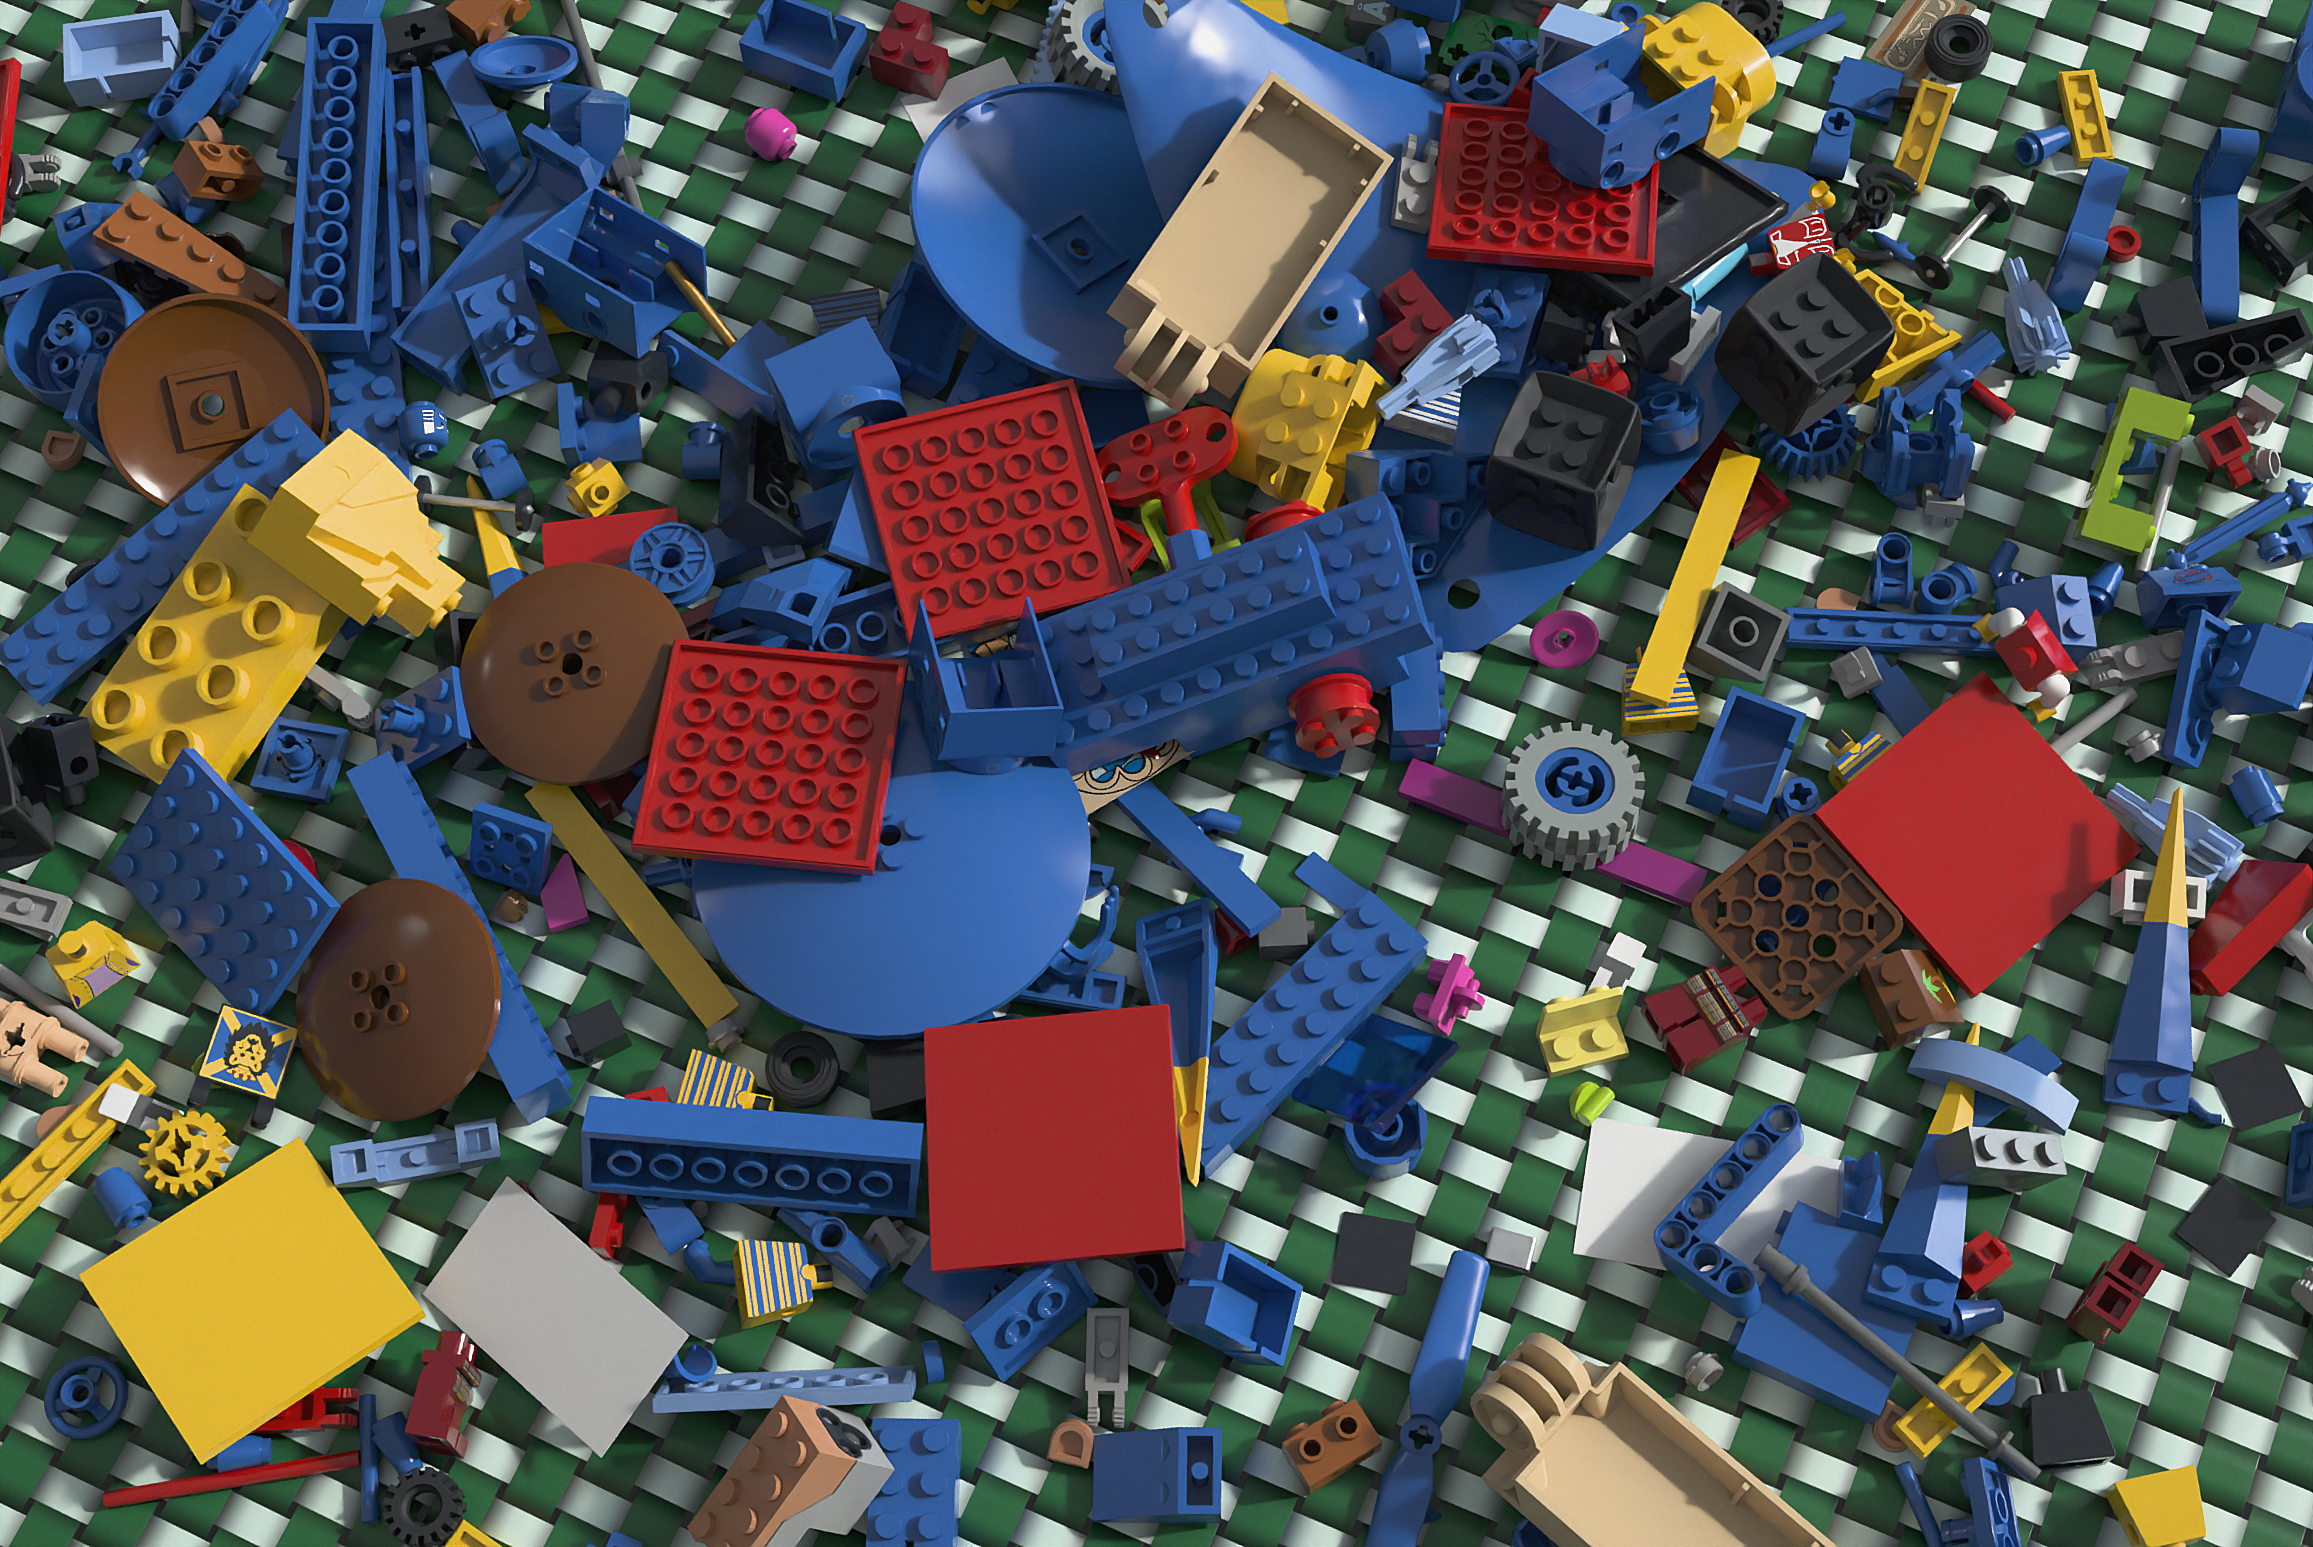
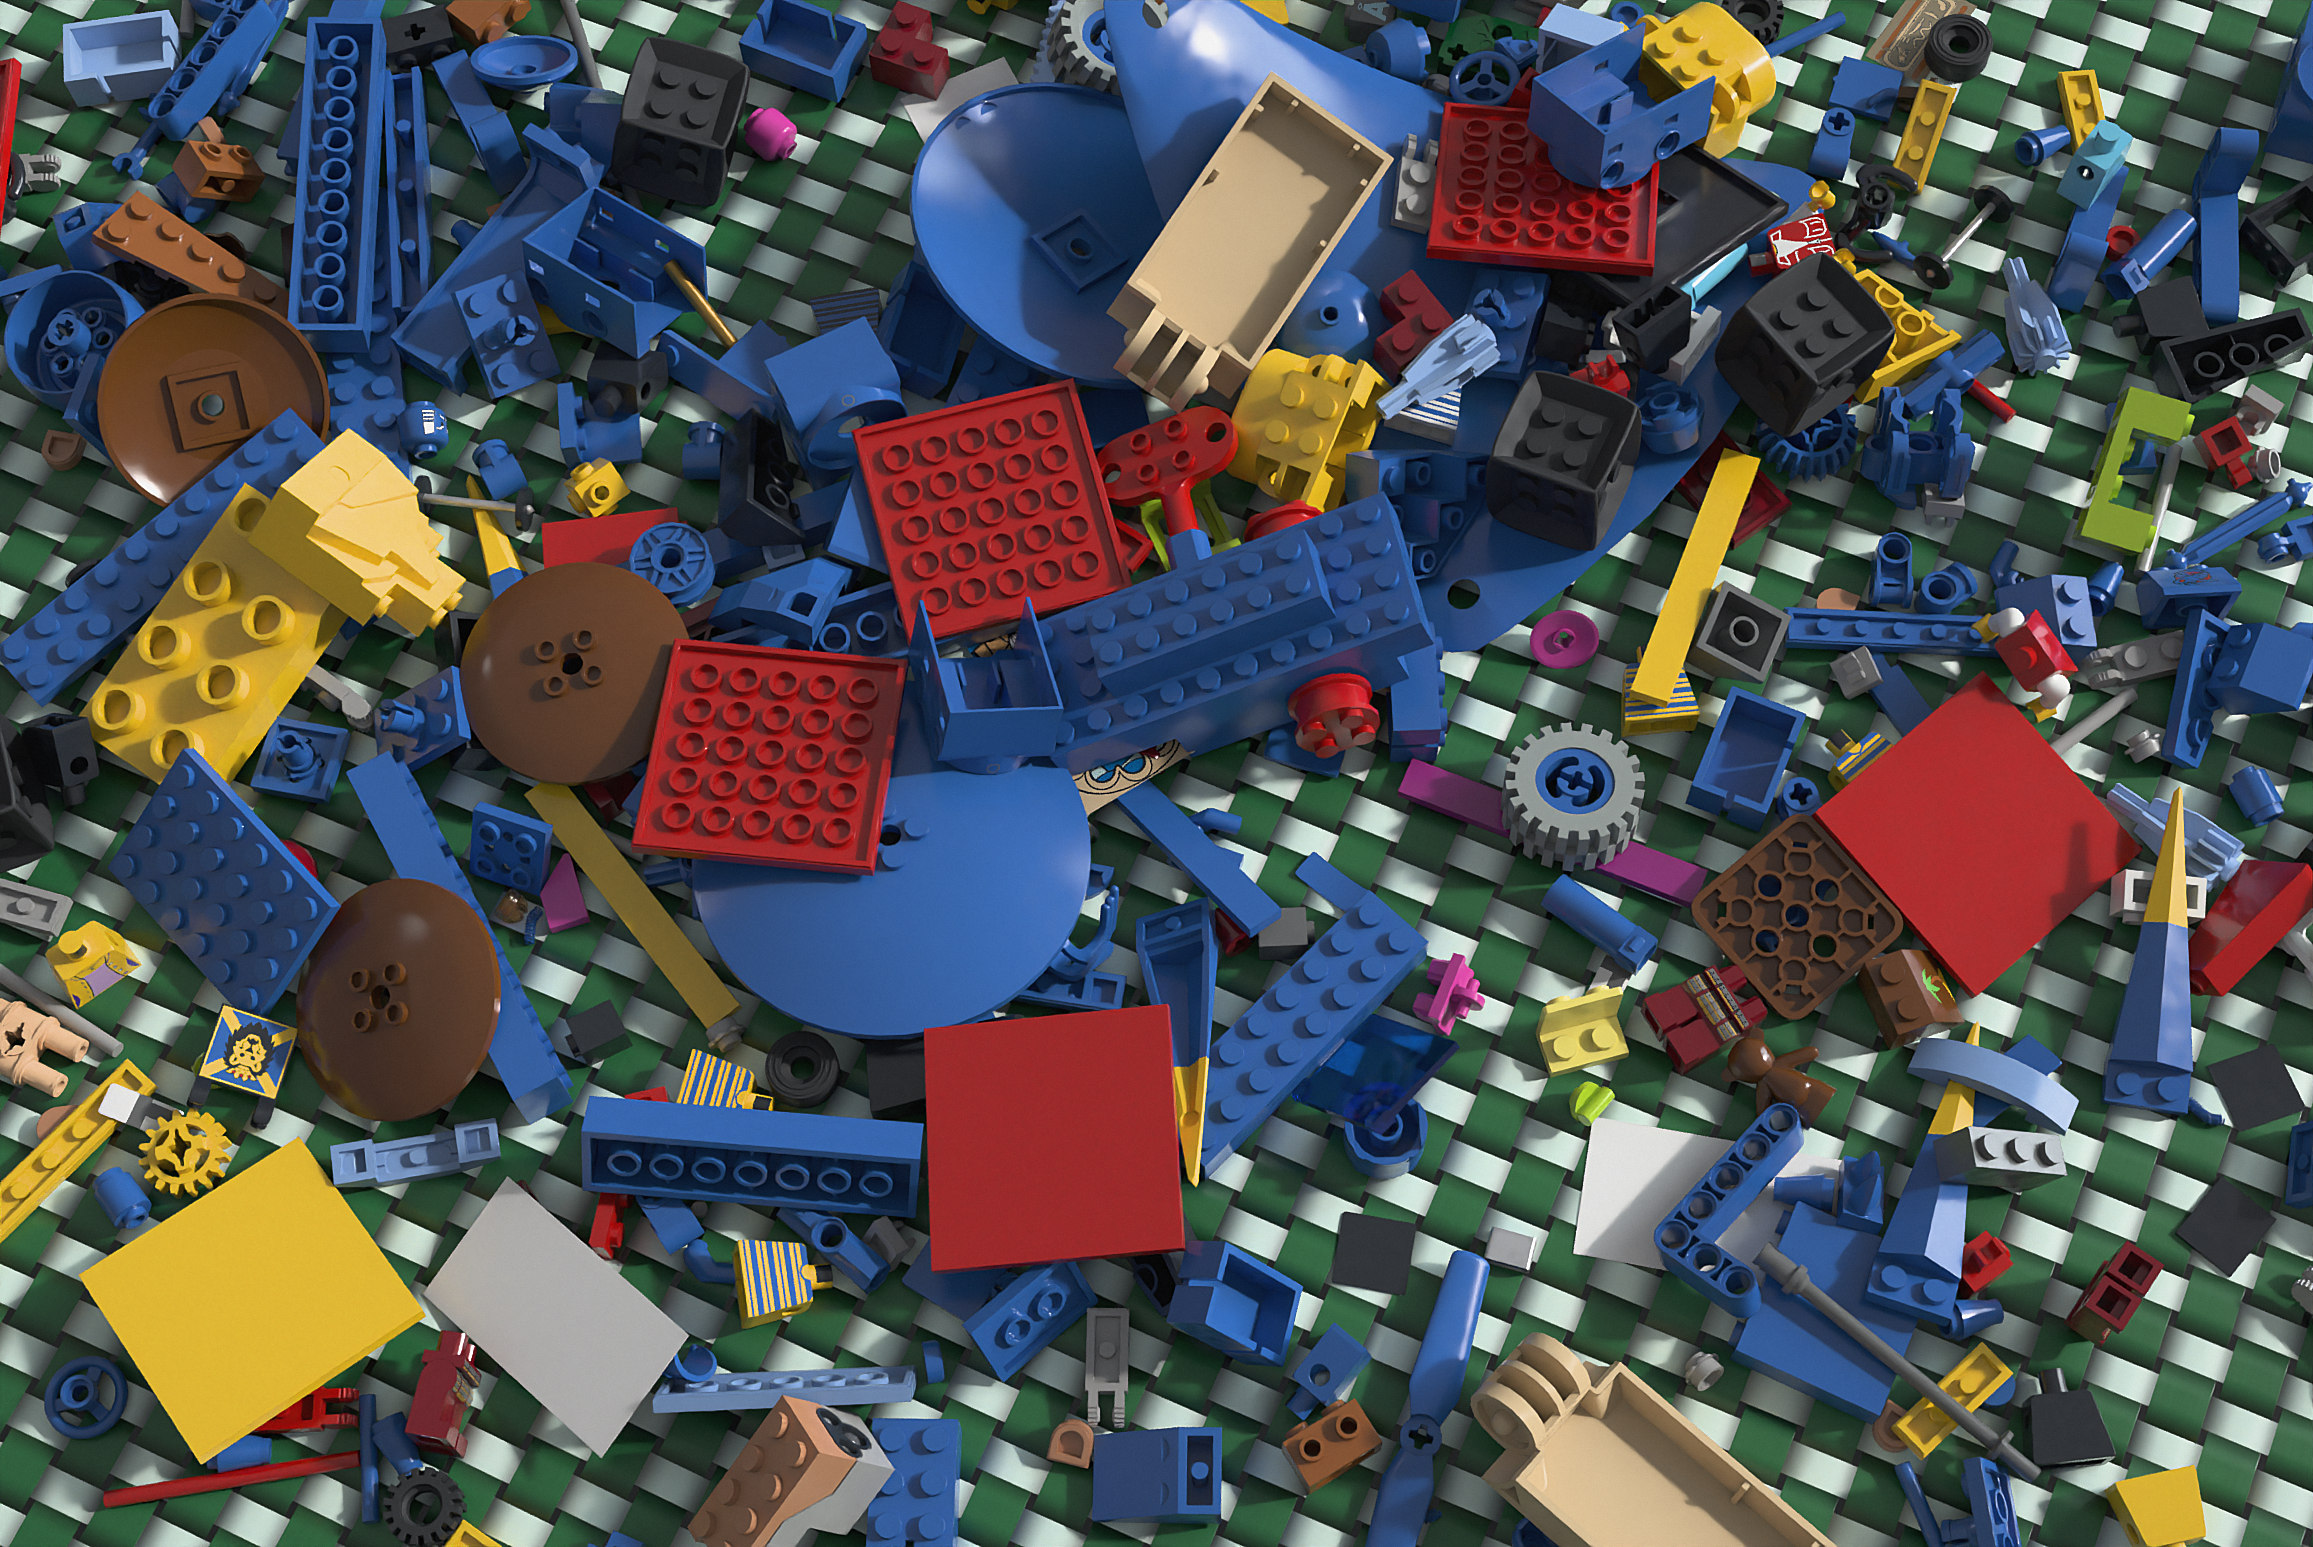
none -> blue leg [523,906,543,945]
none -> black piece [611,37,750,206]
none -> blue torso [1284,1322,1372,1421]
none -> blue piece [1541,874,1658,976]
none -> reddish brown piece [1721,1027,1837,1131]
none -> blue cone [1773,1173,1835,1212]
none -> medium azure torso [2056,120,2133,211]
none -> blue piece [2100,209,2198,301]

